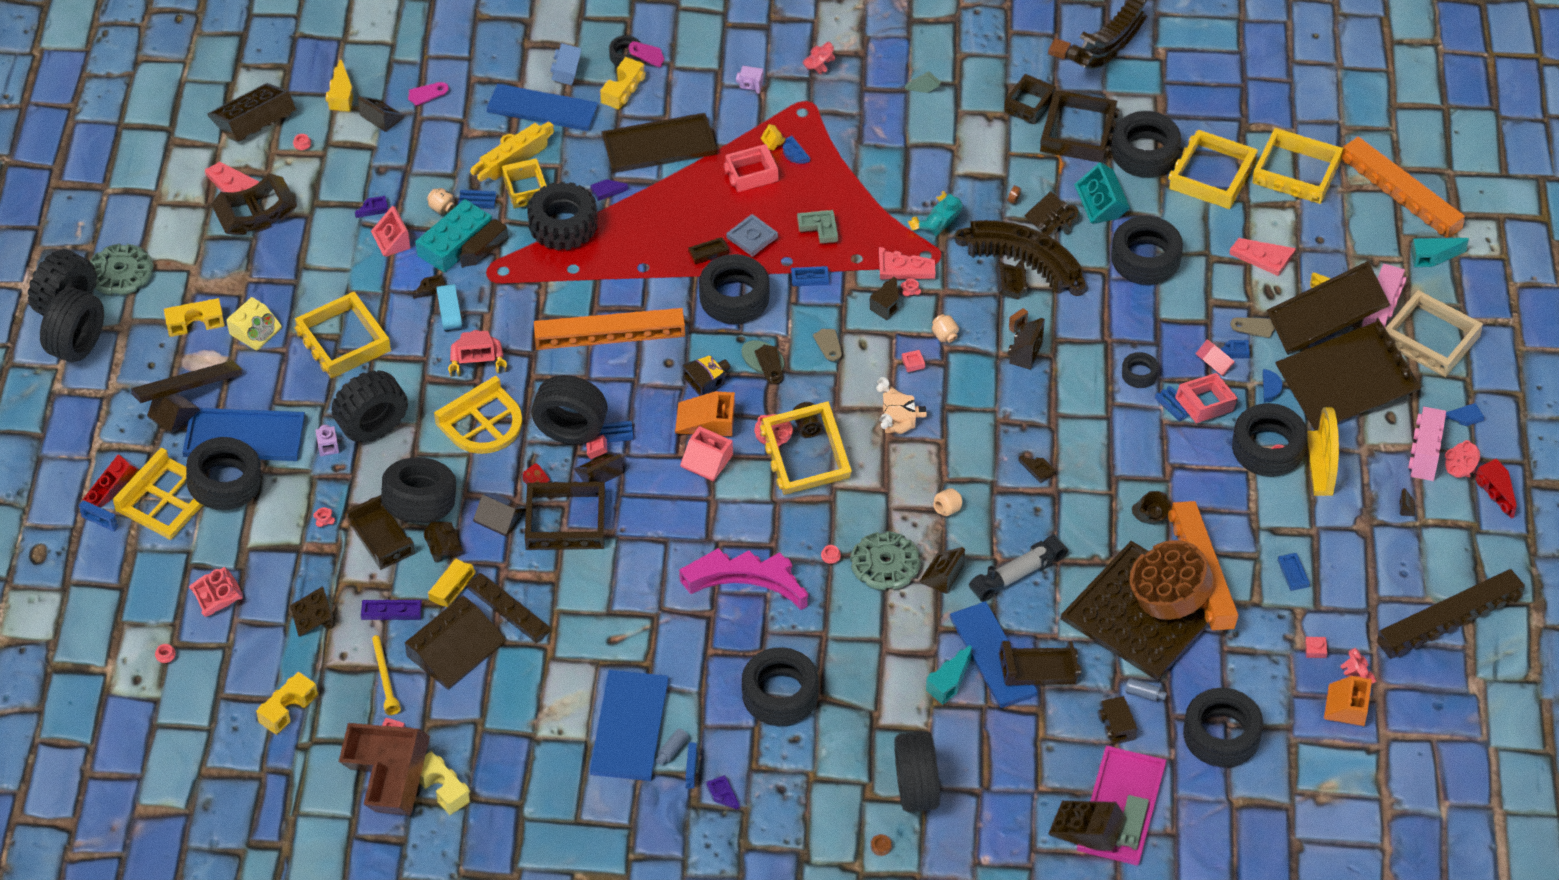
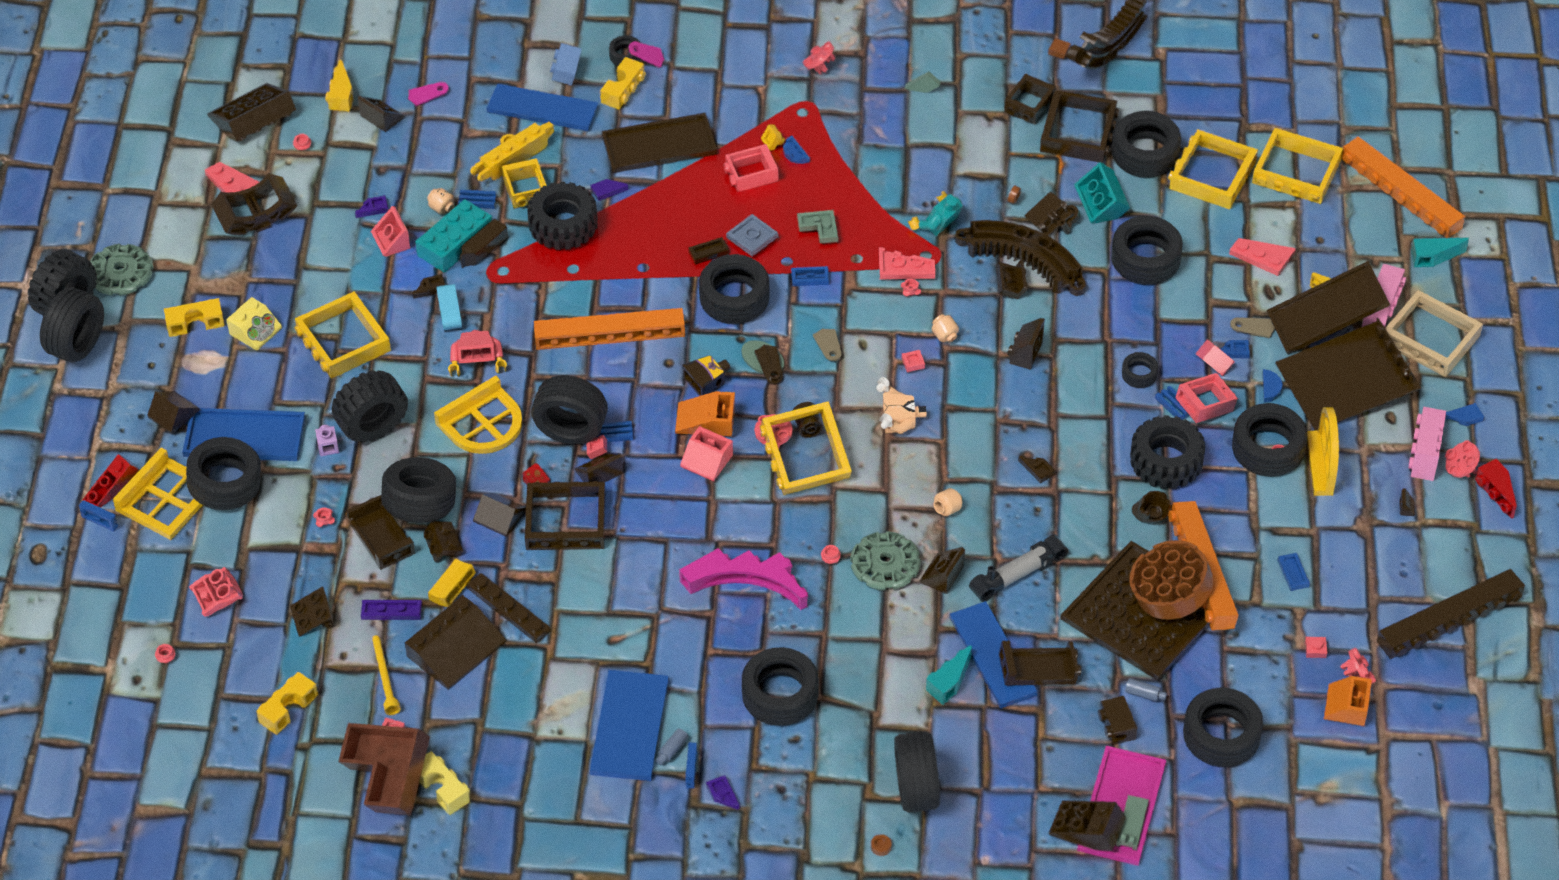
dark brown tile [131,360,242,403] -> none
lavender brick [736,66,763,94] -> none
dark brown slope [869,276,899,321] -> none
dark orange tile [1009,308,1028,333] -> none
none -> black tyre [1130,415,1206,489]

